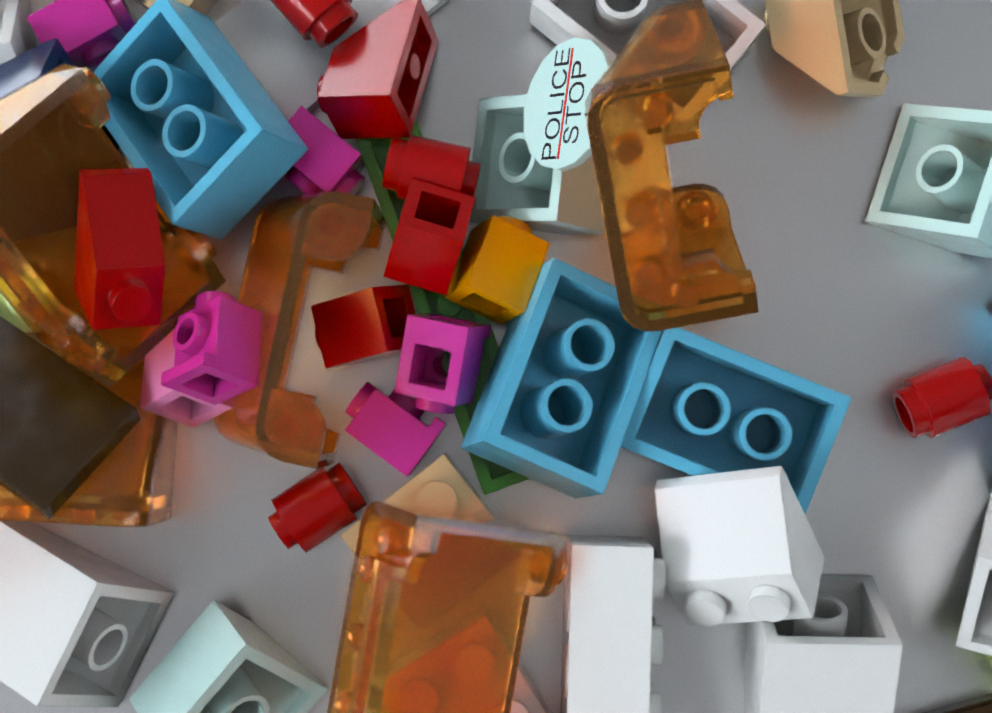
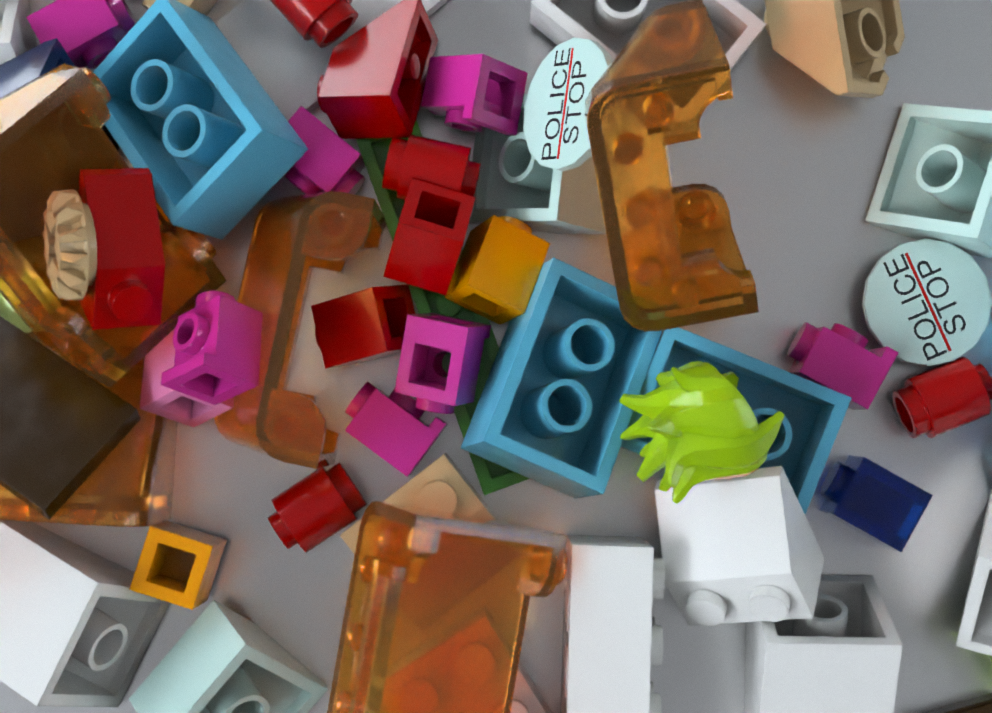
none -> tan gear [42,189,97,300]
none -> light orange brick [129,521,227,610]
none -> dark pink brick [421,54,528,136]
none -> lime hair [619,361,785,504]
none -> dark pink brick [787,322,899,410]
none -> clear blue brick [819,455,933,552]
none -> light aqua piece [862,238,992,366]

